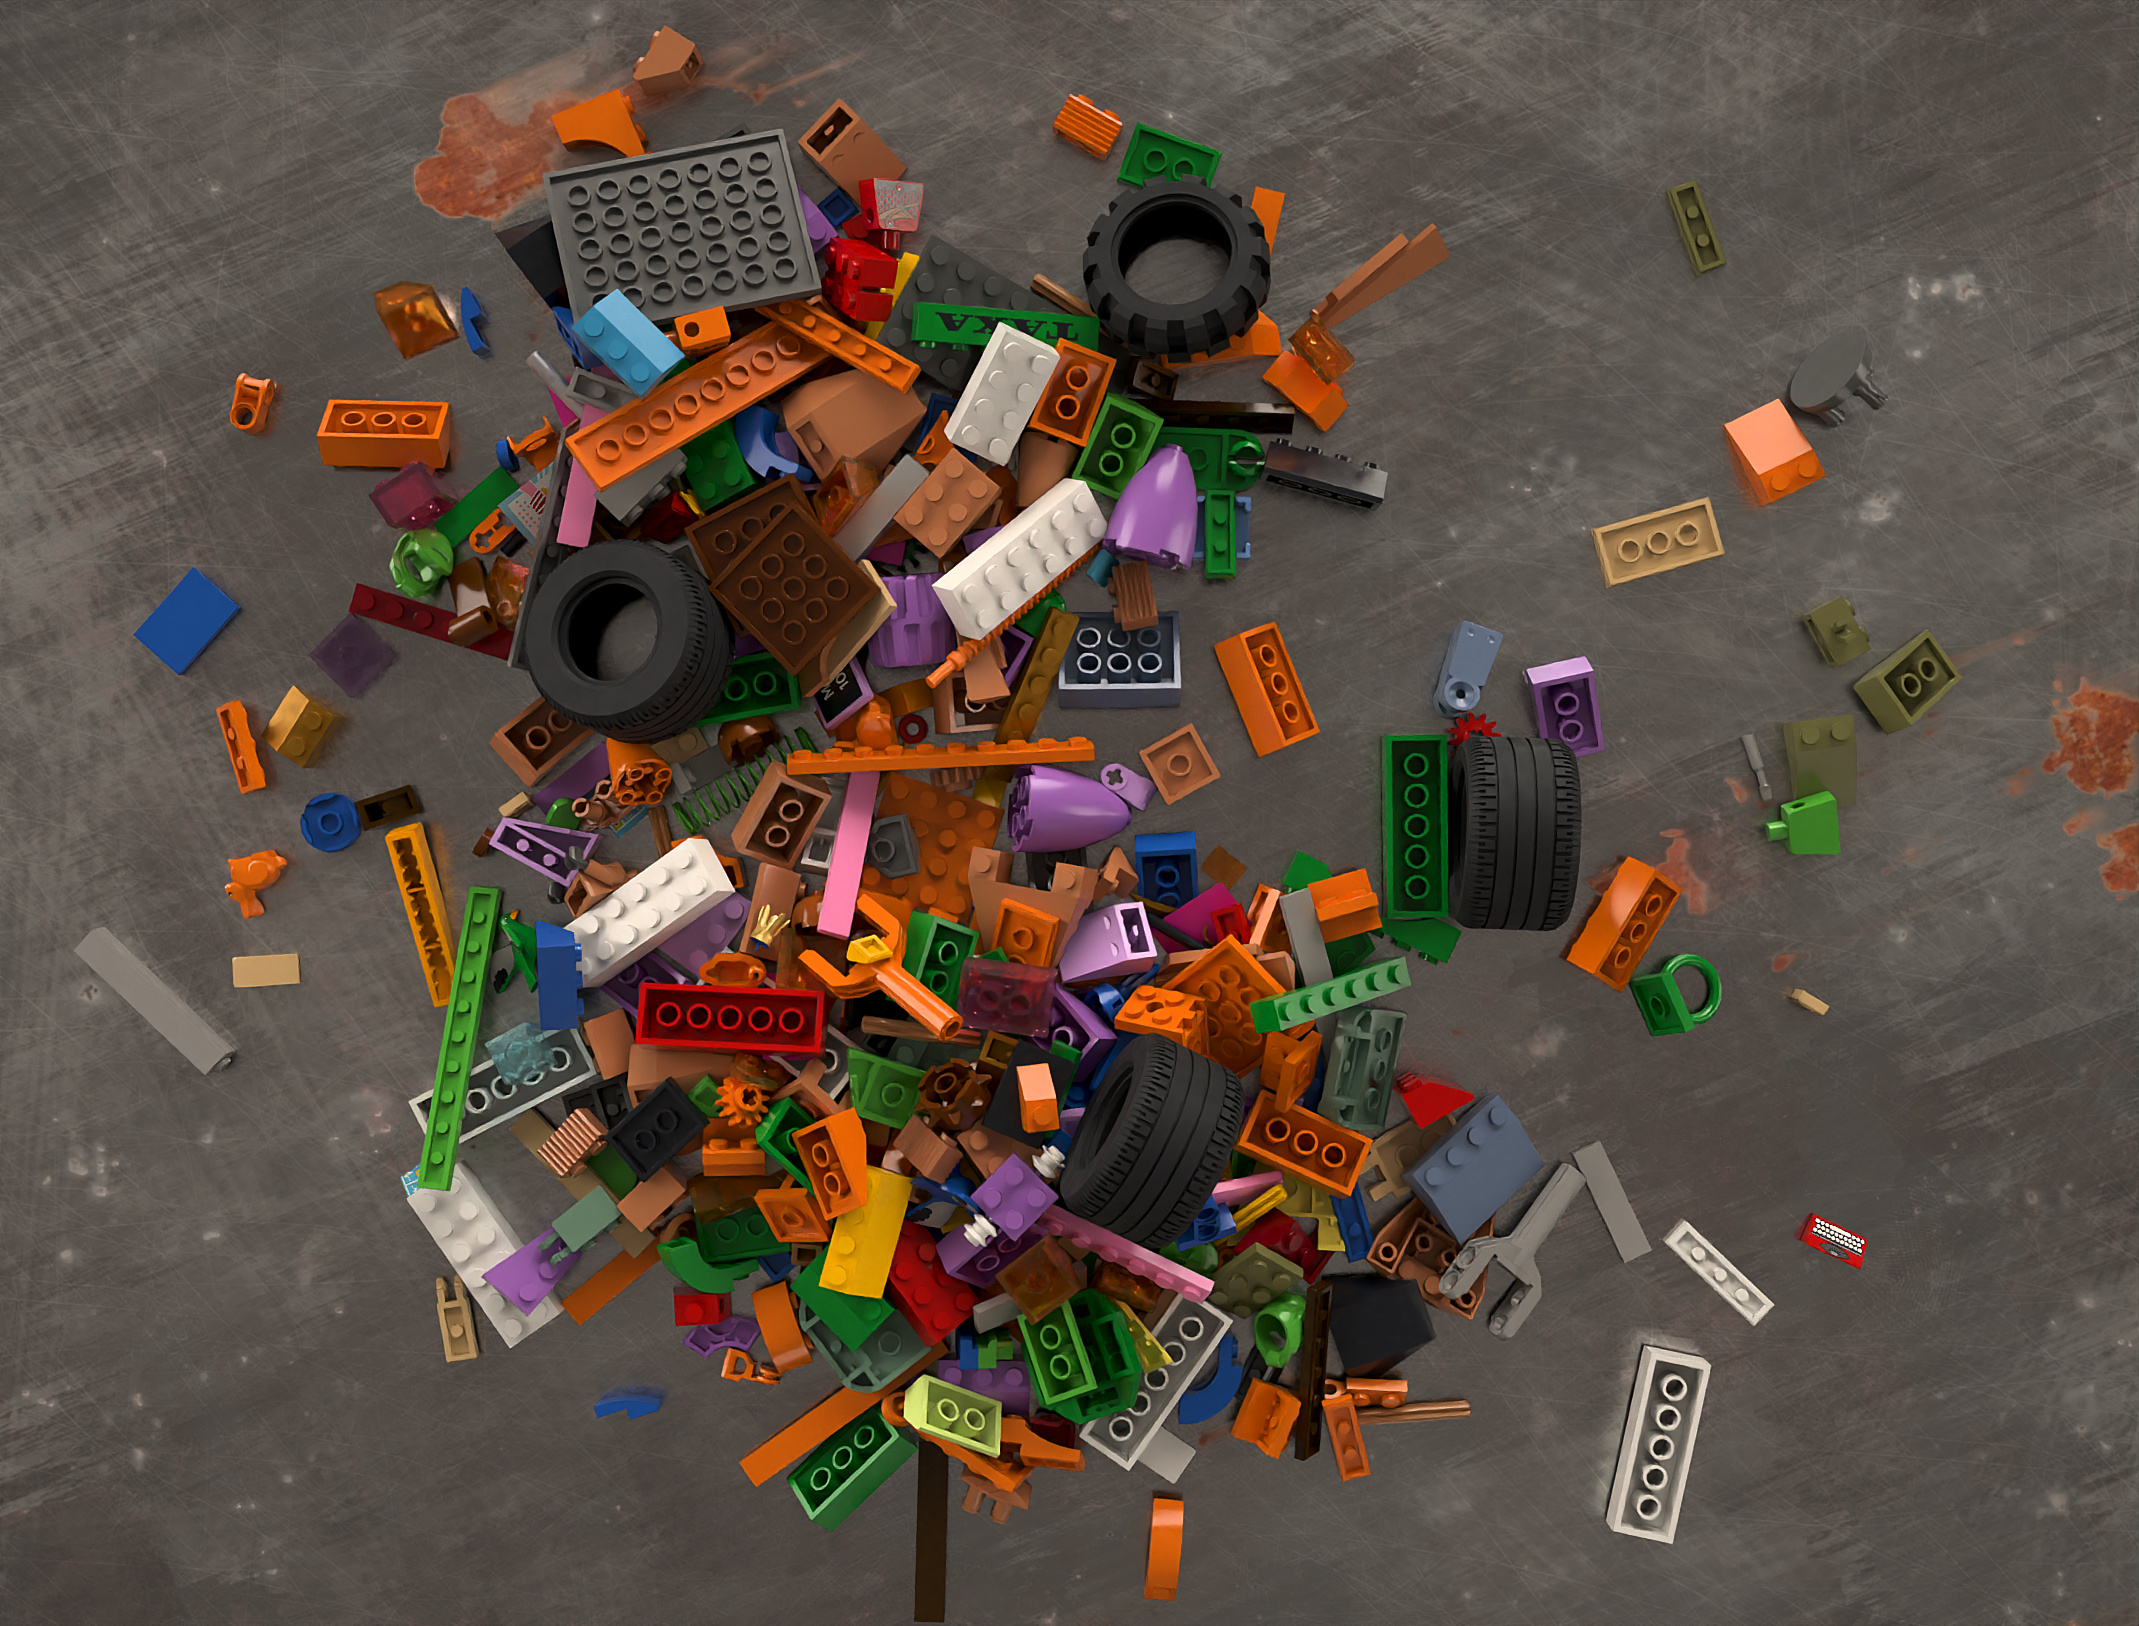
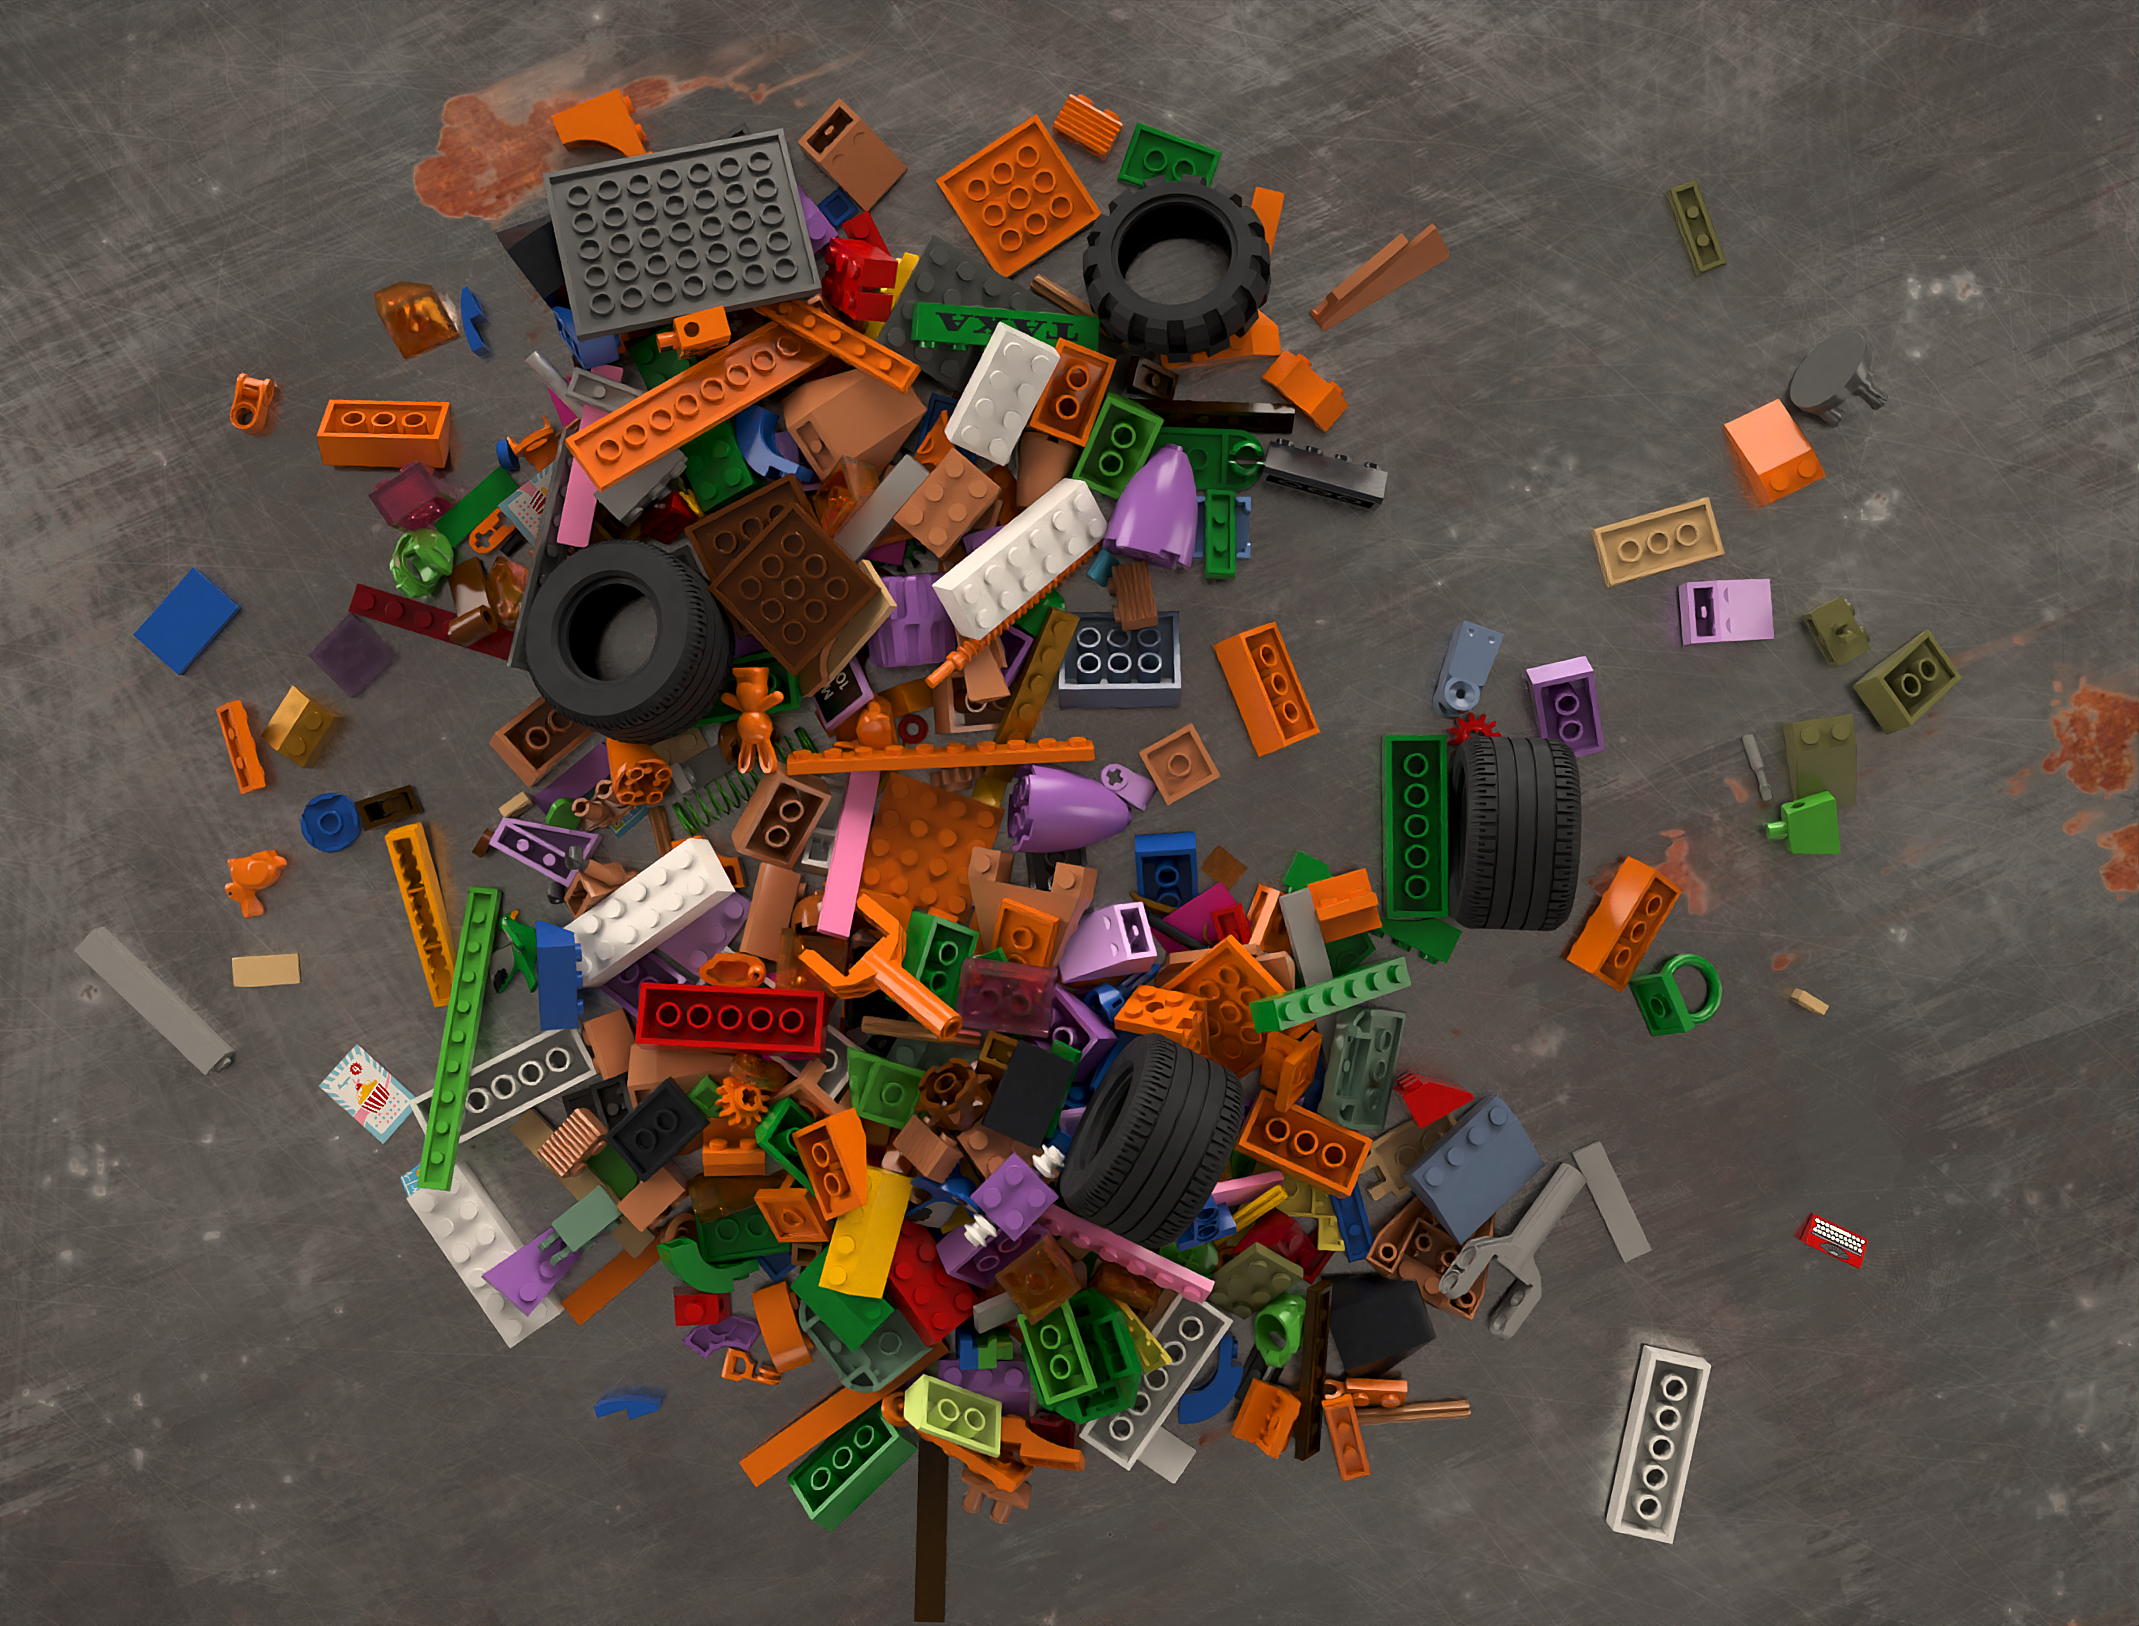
tan hinge [436,1275,479,1363] -> none
clear light blue head [485,1022,558,1085] -> none
dark azure slope [572,289,686,400] -> none
nougat slope [632,25,704,97] -> none
pearl gold piece [749,904,791,951] -> none
yellow slope [846,935,893,964] -> none
torso [859,178,924,251] -> none
dark grey plate [864,813,922,879] -> none
orange slope [1016,1063,1059,1133] -> none
nougat slope [1092,845,1139,903] -> none
orange arch [1144,1498,1184,1601] -> none
clear orange bracket [1288,314,1356,386] -> none
white tile [1664,1221,1774,1326] -> none
none -> sticker [319,1044,416,1144]
none -> orange animal [721,667,784,773]
none -> orange plate [936,114,1102,279]
none -> lavender slope [1679,579,1774,646]

